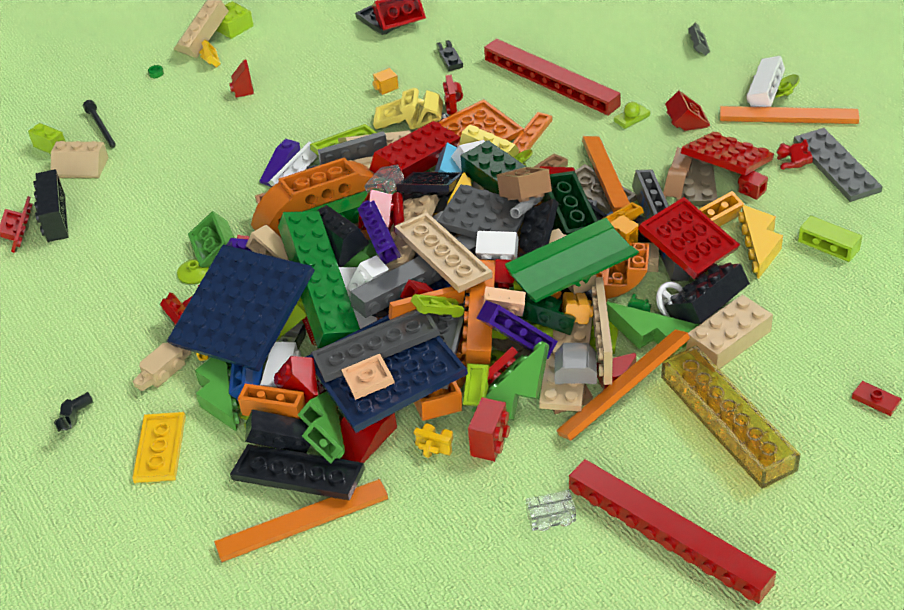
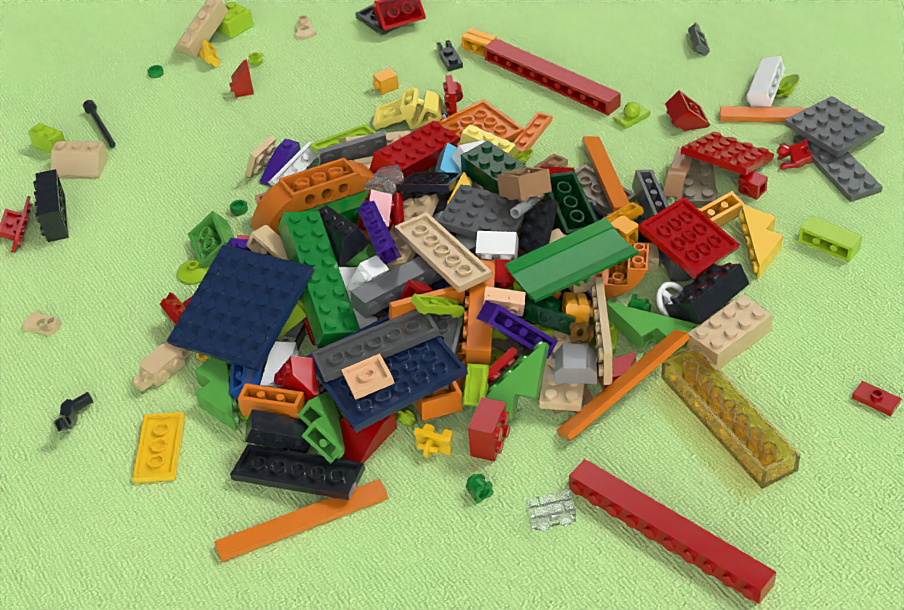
none -> tan piece [23,311,62,336]
none -> green tile [230,200,248,216]
none -> tan plate [245,135,276,178]
none -> lime plate [248,52,264,66]
none -> tan piece [294,15,317,39]
none -> lime plate [396,409,418,427]
none -> light orange brick [461,28,497,56]
none -> green brick [466,474,494,503]
none -> pearl gold brick [569,321,594,343]
none -> dark grey plate [784,96,885,157]

